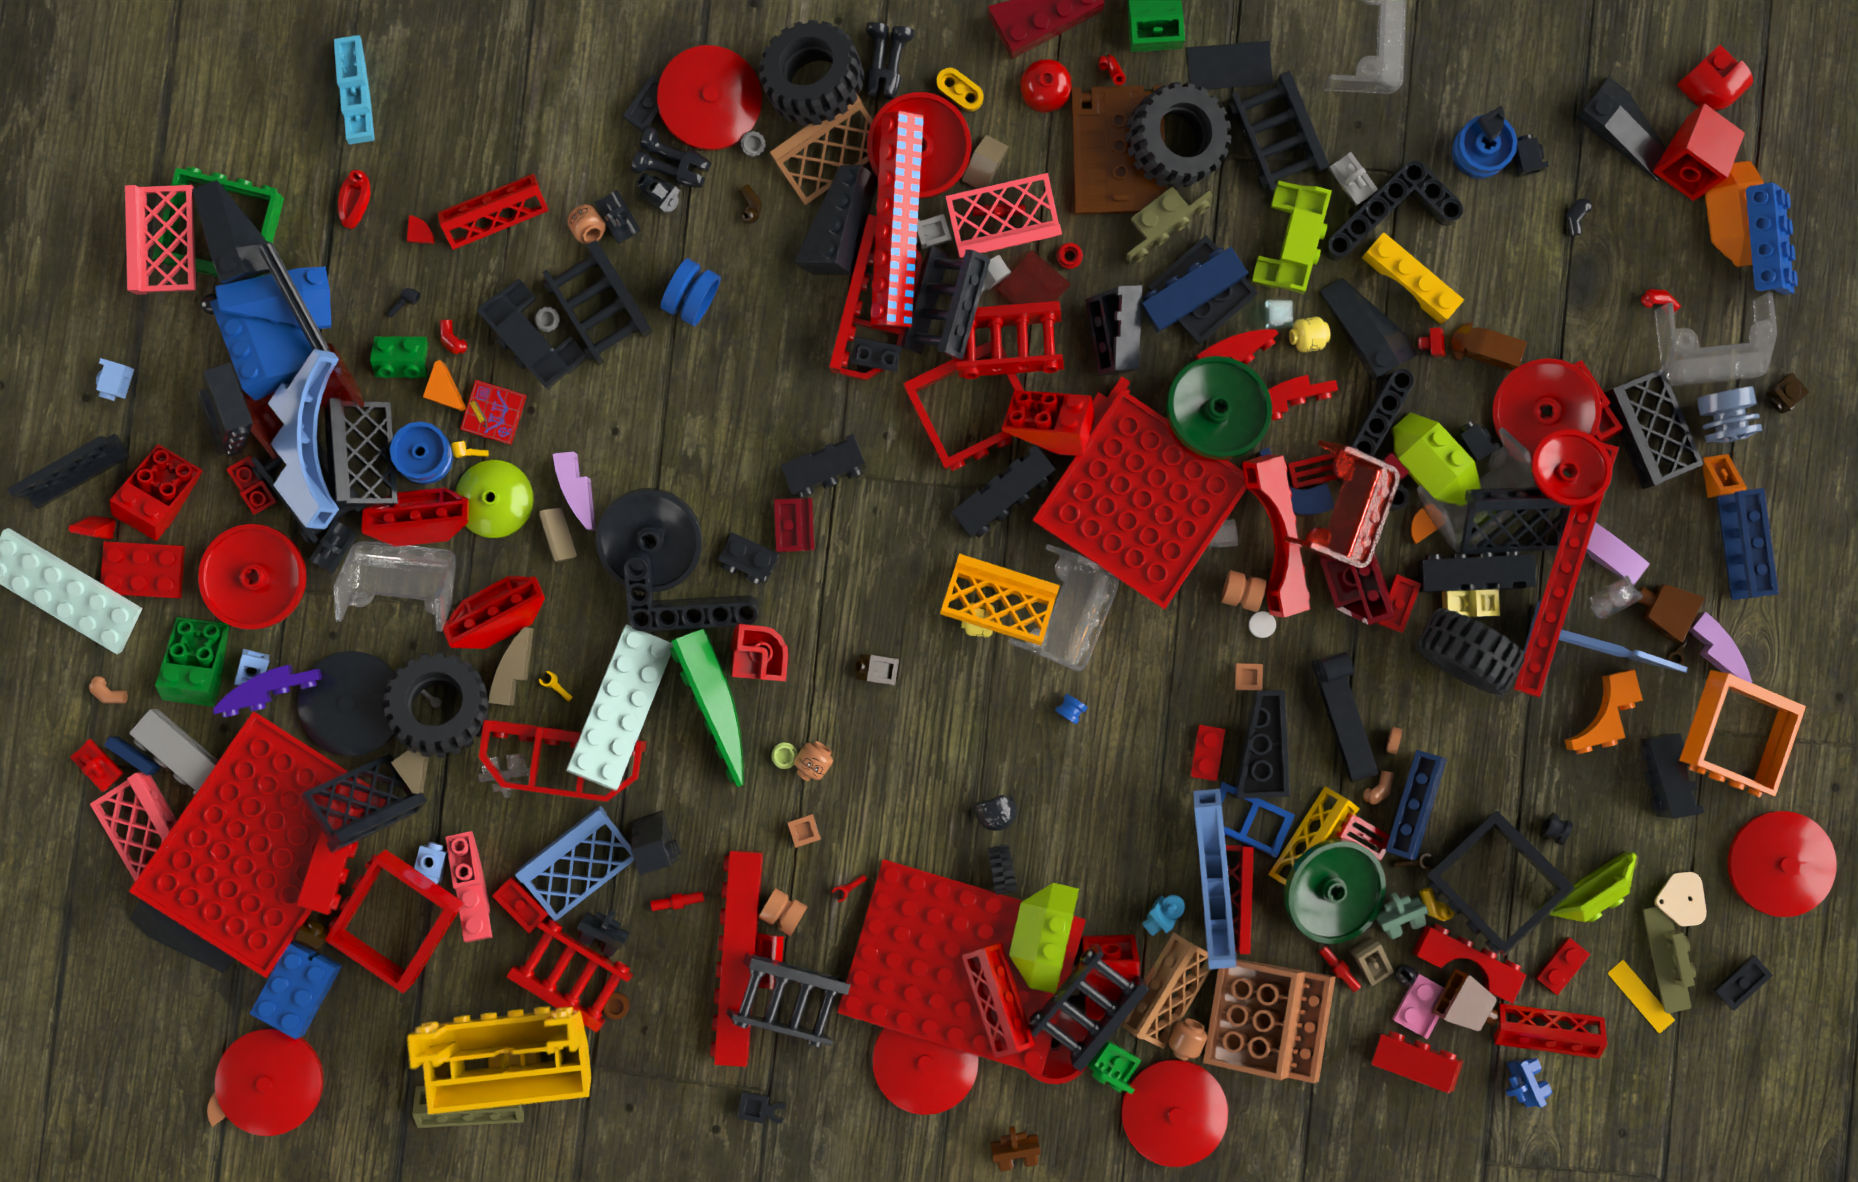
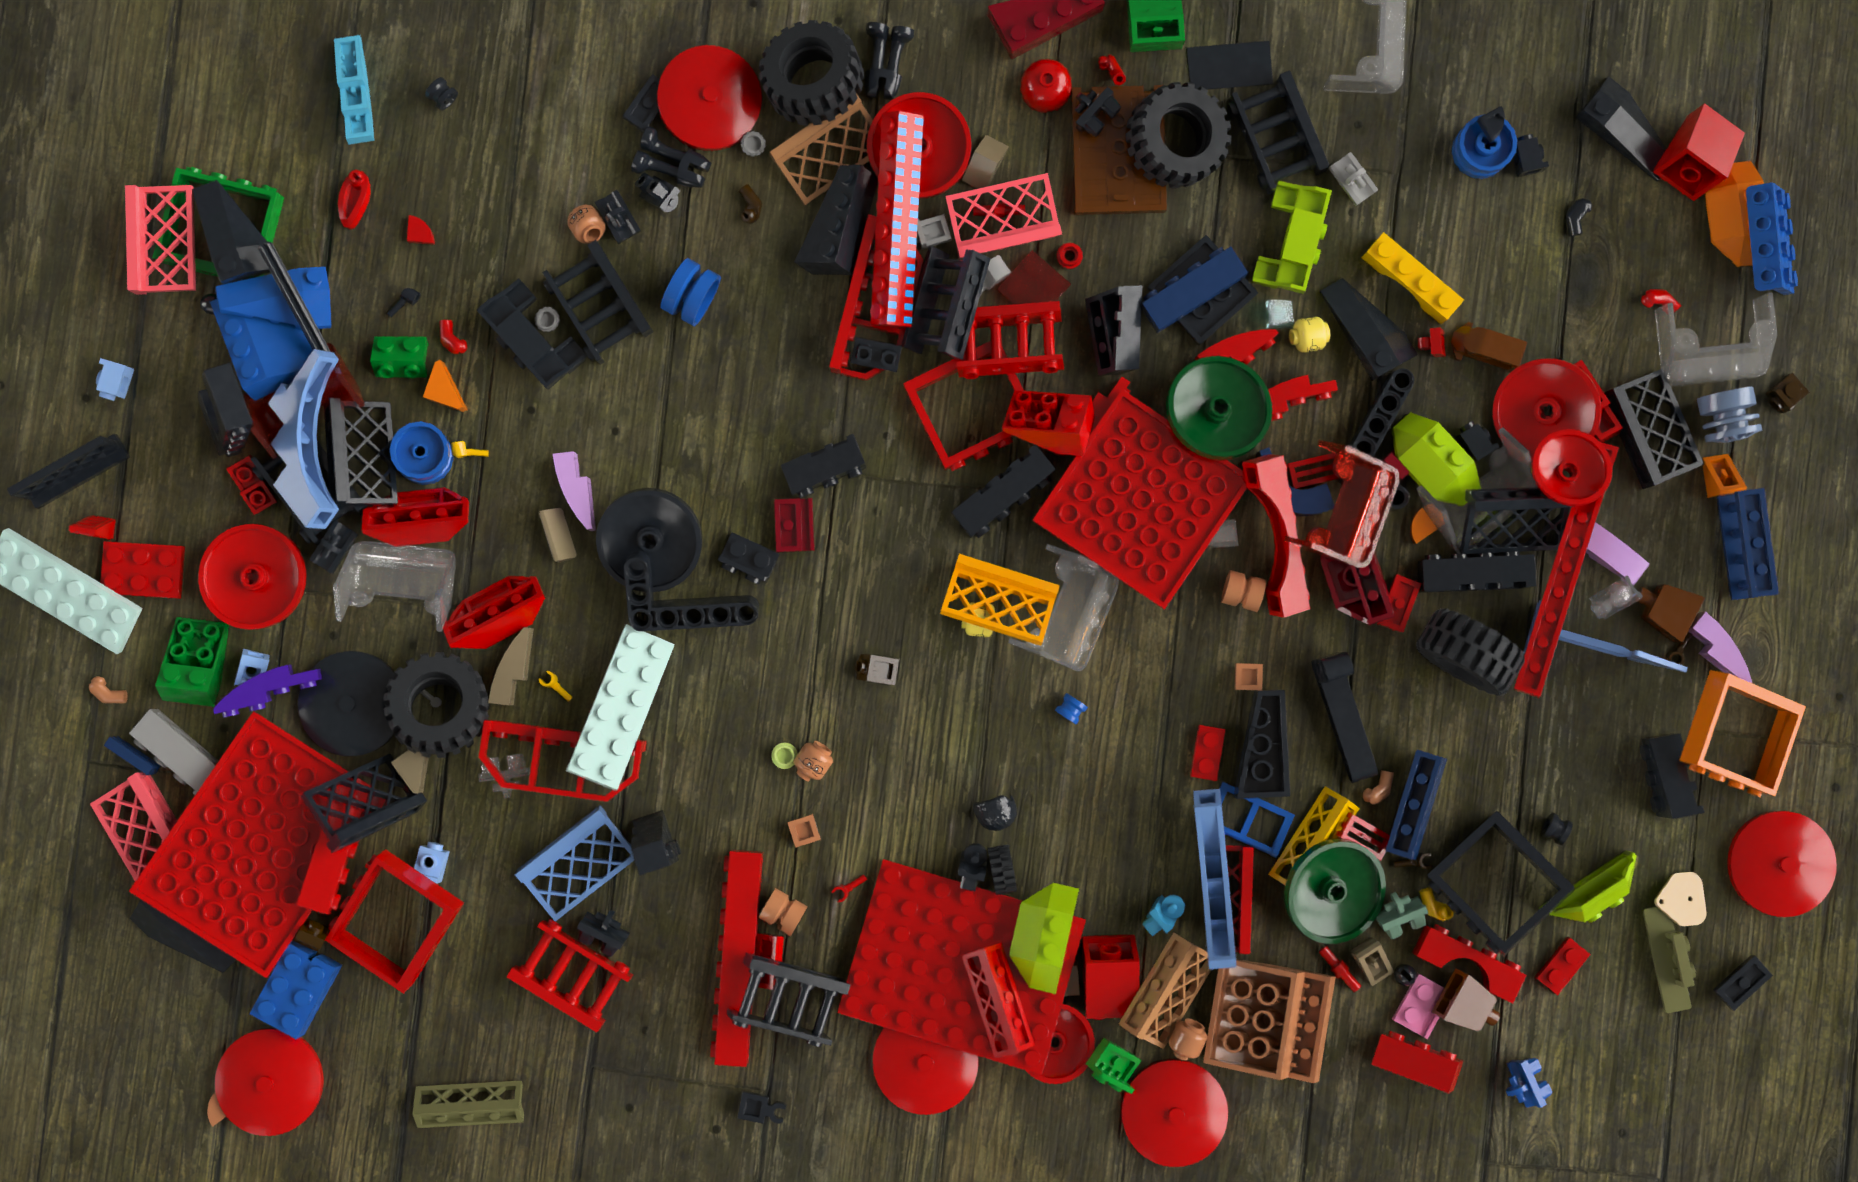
red hips [70,739,124,792] -> none
red slope [110,444,203,541] -> none
yellow wedge [408,1006,591,1114] -> none
red fence [438,174,549,250] -> none
coral slope [446,831,492,943] -> none
lime dish [455,460,534,538] -> none
red tile [460,380,527,445] -> none
red plate [492,877,549,933] -> none
reddish brown tile [603,992,630,1020] -> none
red bar [650,891,704,911] -> none
wedge [670,629,744,787] -> none
red brick [730,624,788,681] -> none
yellow plate [937,68,983,112] -> none
reddish brown hips [990,1126,1041,1172] -> none
black fence [1029,944,1149,1072] -> none
olive bracket [1126,186,1213,264] -> none
white tile [1249,611,1276,638] -> none
black beam [1324,160,1464,261] -> none
nougat tile [1386,727,1402,754] -> none
light yellow slope [1442,590,1500,617] -> none
red fence [1494,1003,1607,1059] -> none
orange arch [1565,669,1643,754] -> none
yellow sticker [1608,960,1675,1033] -> none
red brick [1677,44,1753,110] -> none
none -> black wheel [425,77,458,111]
none -> black hips [958,843,988,891]
none -> black hips [1074,87,1121,137]

